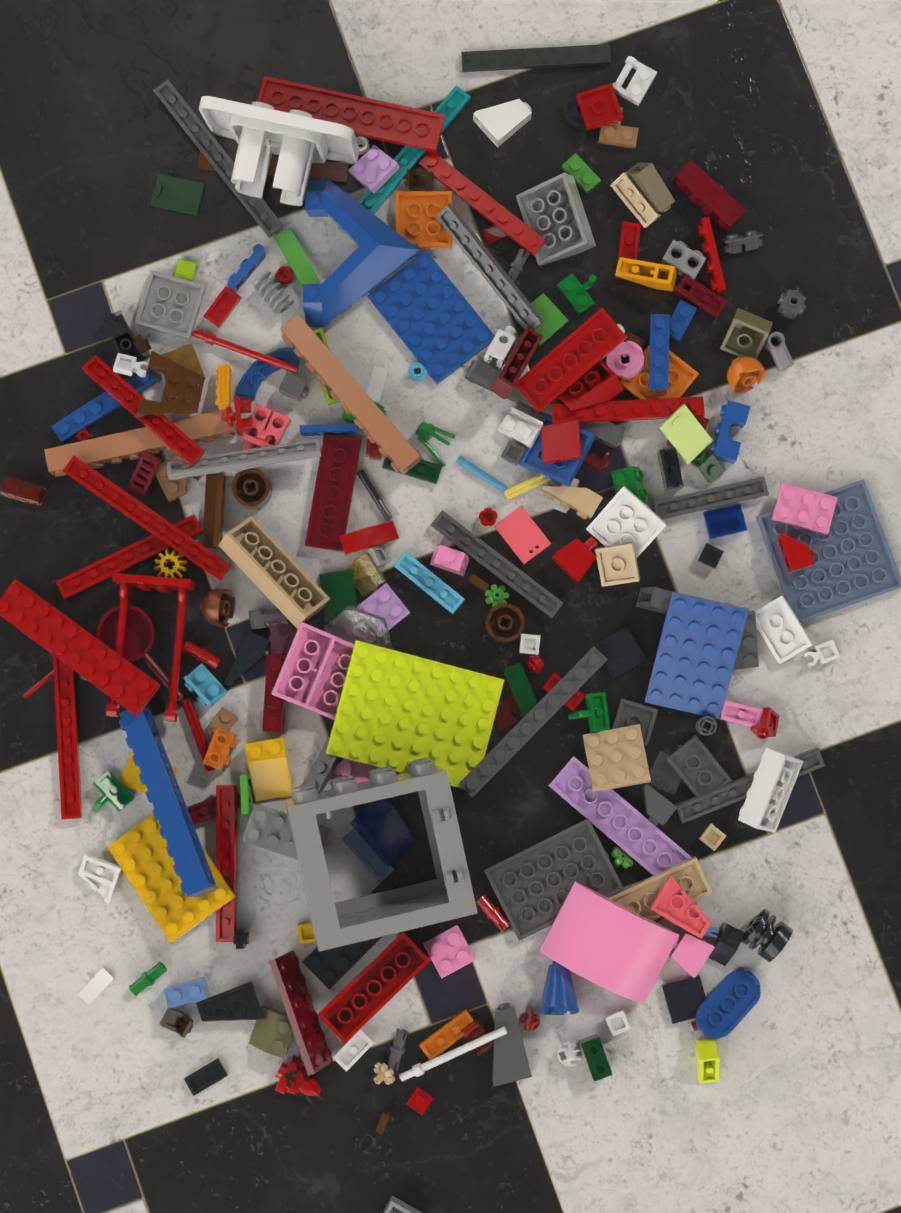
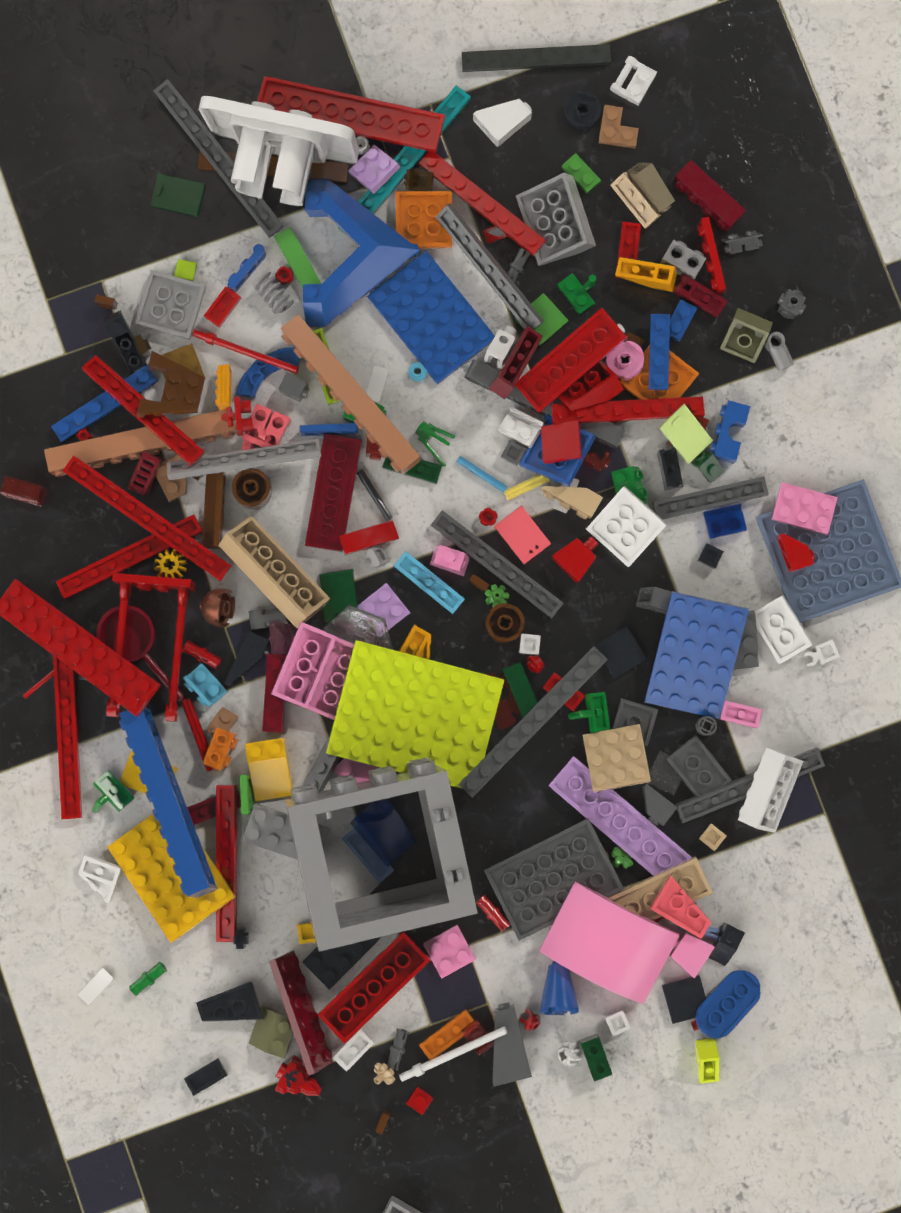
white plate [113,353,149,377] -> none
dark brown bracket [159,1008,193,1038] -> none
medium blue brick [164,977,210,1008] -> none
clear yellow piece [346,552,386,597] -> none
red tile [576,83,623,131] -> none
tan plate [595,543,640,587] -> none
orange cylinder [727,357,766,394] -> none
black wheel [741,909,793,962] -> none
red bracket [750,707,779,739] -> none
none -> reddish brown tile [94,294,118,310]
none -> light orange wing [399,625,431,659]

